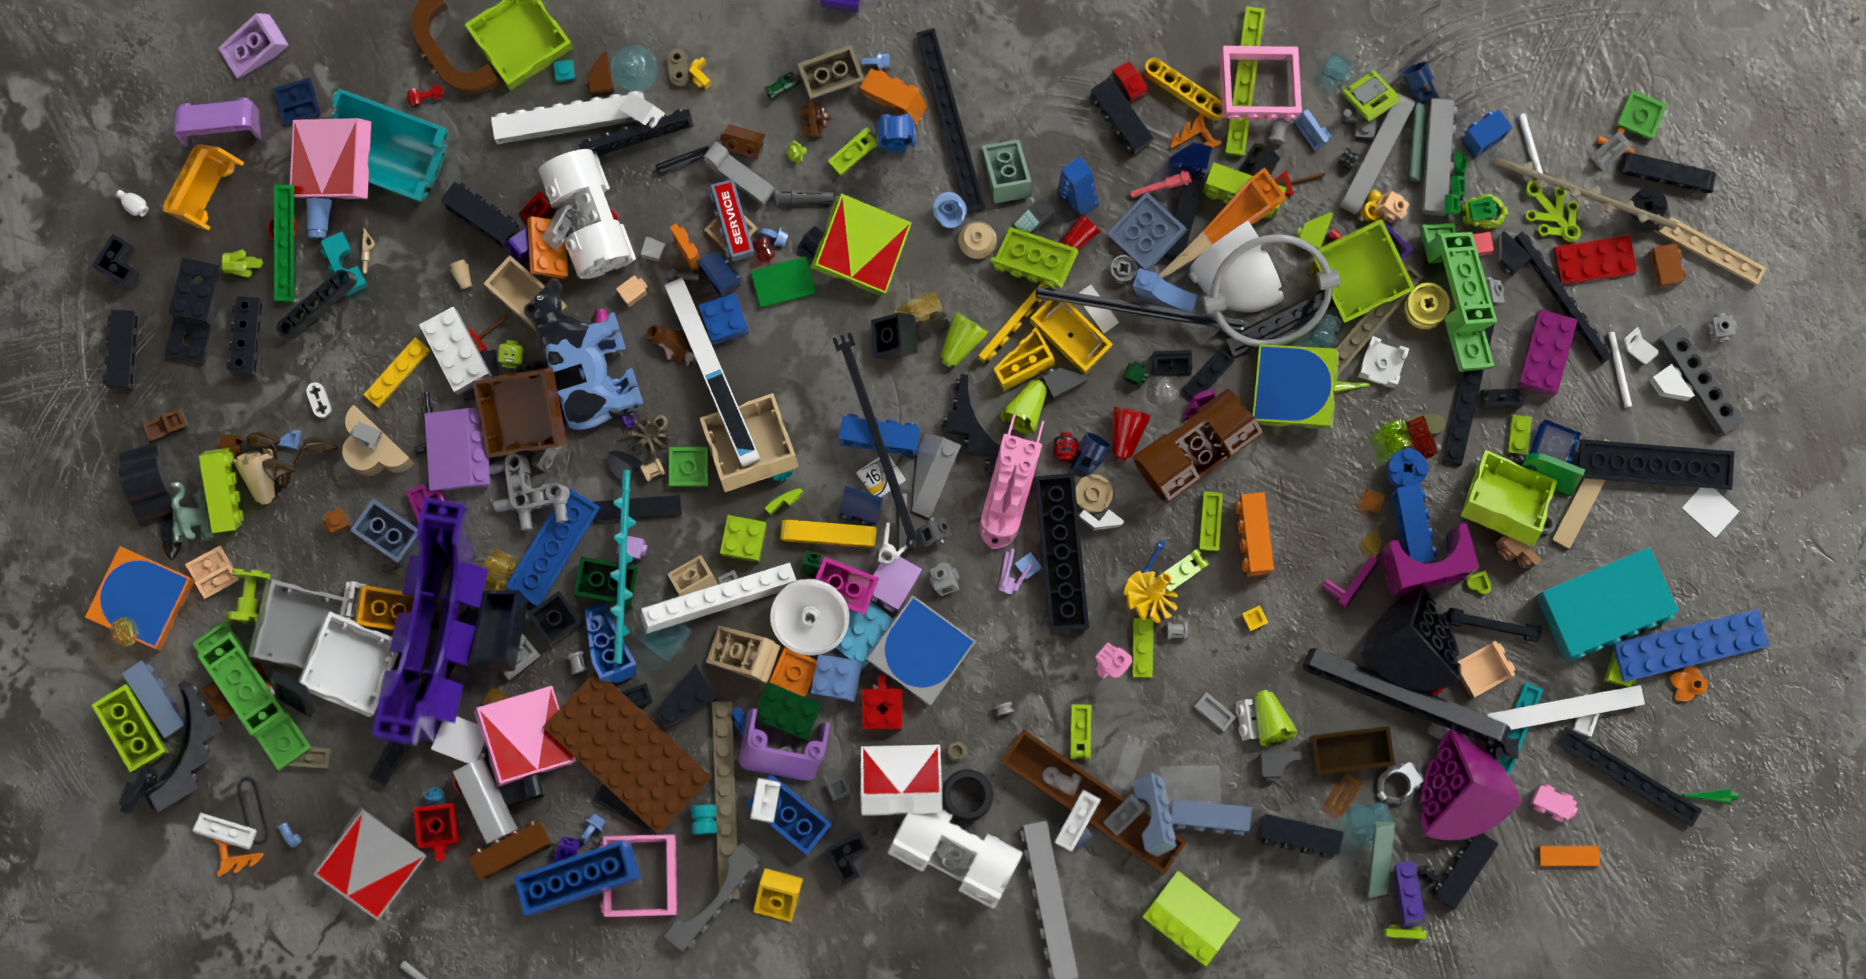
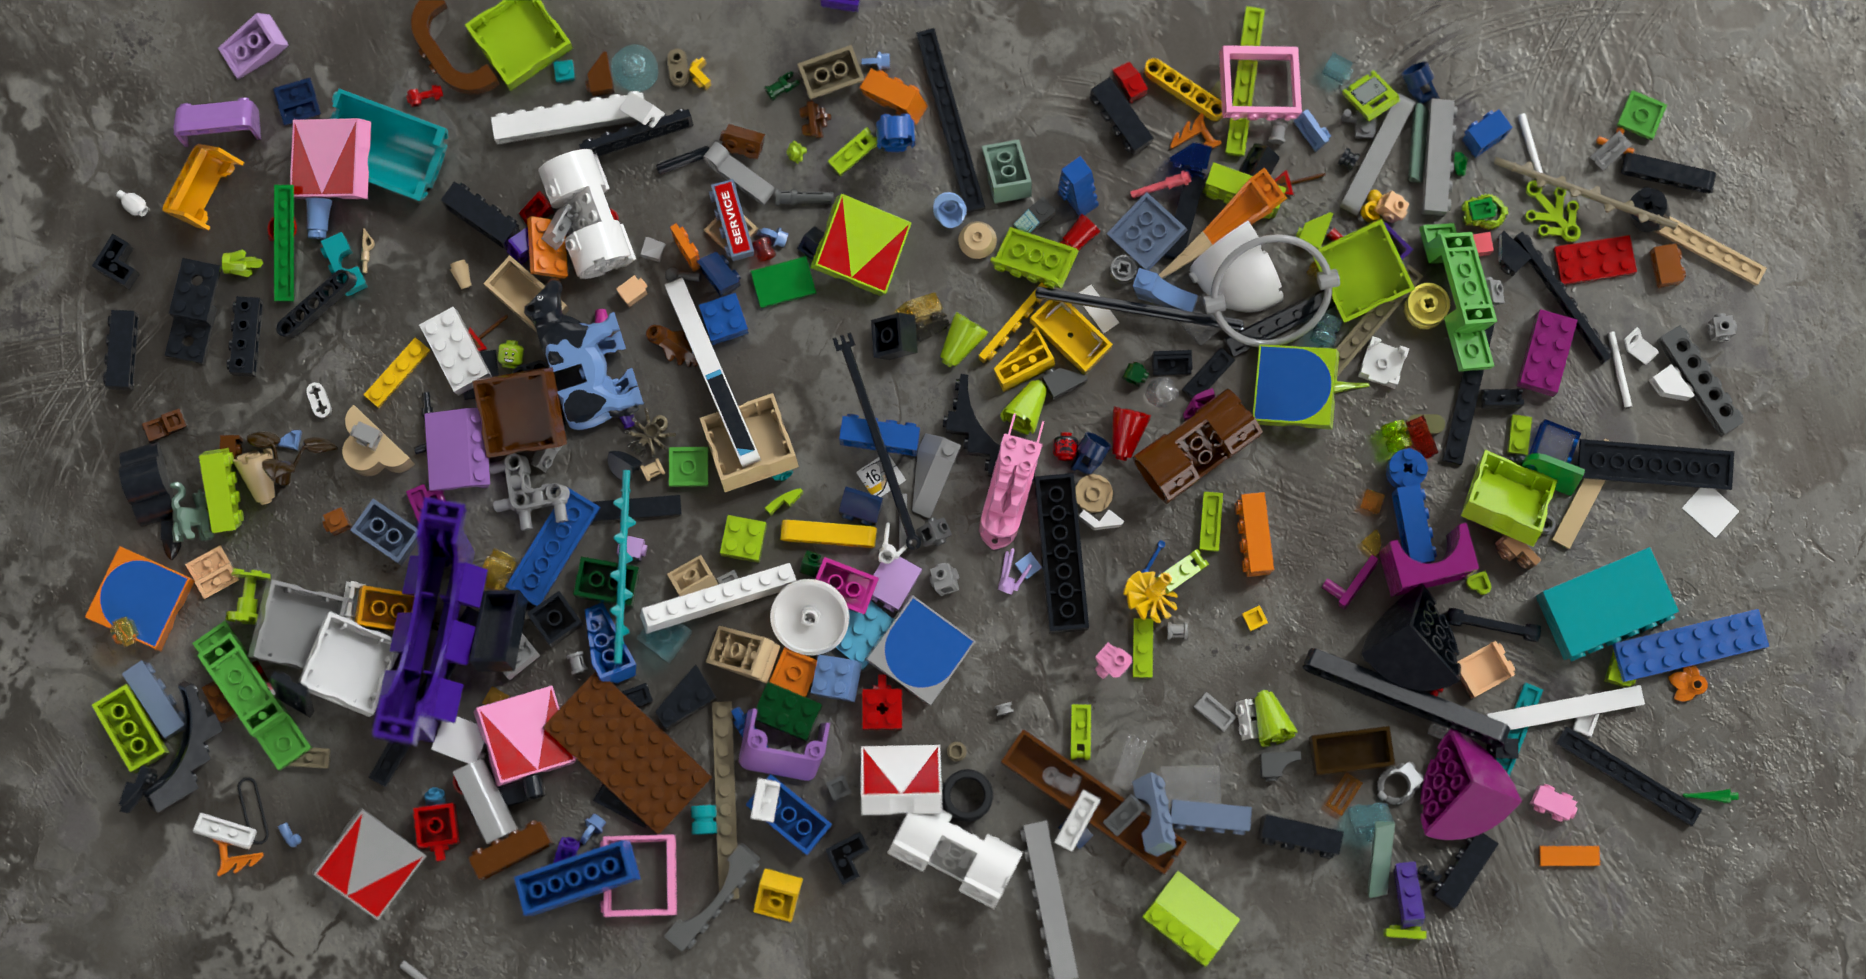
green tile [1445,176,1465,214] -> none

